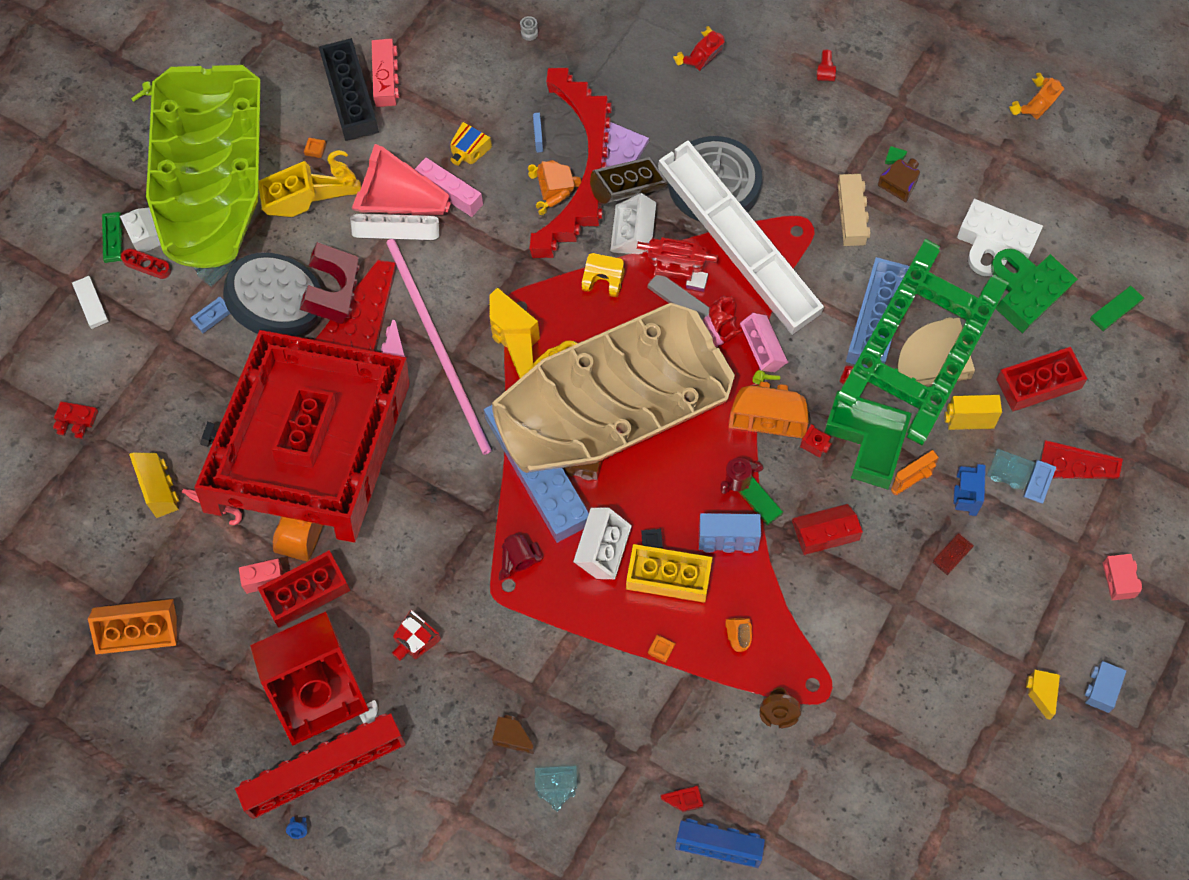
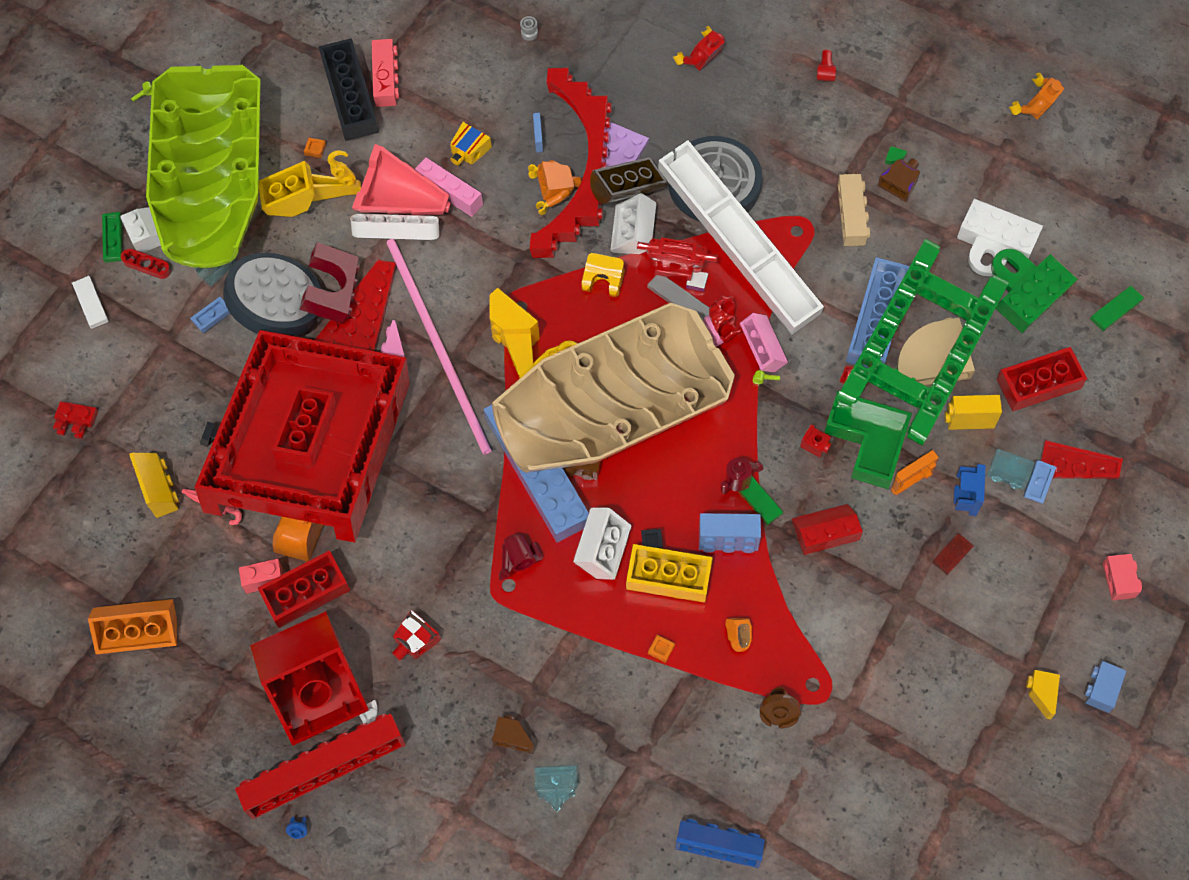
red tile [660,786,703,812] -> none
orange hips [729,382,808,438] -> none

